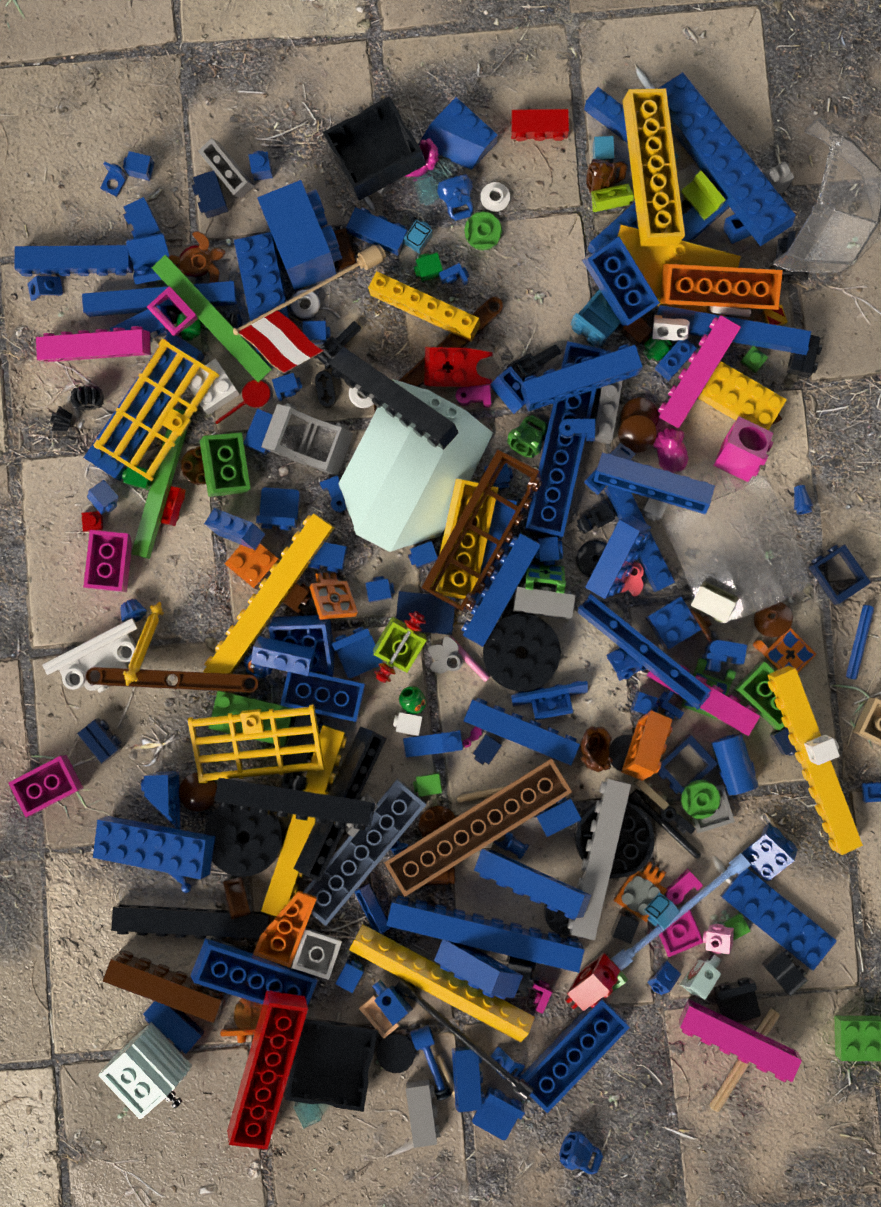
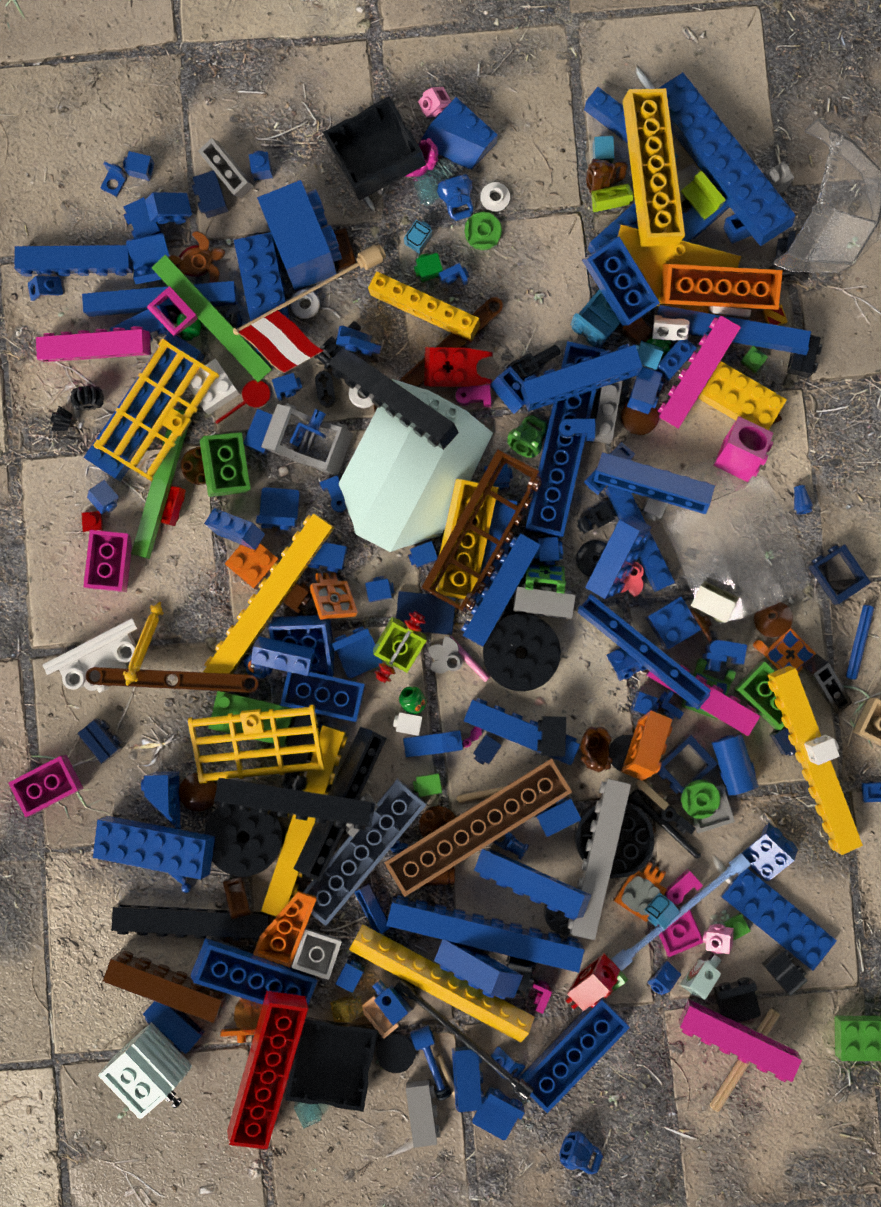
blue piece [120,599,147,622] -> none
green brick [122,466,153,490] -> none
blue brick [303,321,331,344] -> none
blue brick [346,207,408,256] -> none
red brick [511,109,569,141] -> none
blue bracket [511,681,588,720] -> none
black brick [611,911,639,944] -> none
reddish brown dish [618,414,657,453] -> none
dark pink hair [653,428,689,473] -> none
none -> blue brick [145,192,192,224]
none -> blue bracket [290,409,326,447]
none -> clear yellow brick [330,996,364,1022]
none -> blue bracket [336,326,381,357]
none -> bright pink brick [418,87,452,118]
none -> black brick [537,716,566,757]
none -> blue brick [627,367,664,414]
none -> dark azure brick [636,341,663,370]
none -> black slope [802,654,852,714]

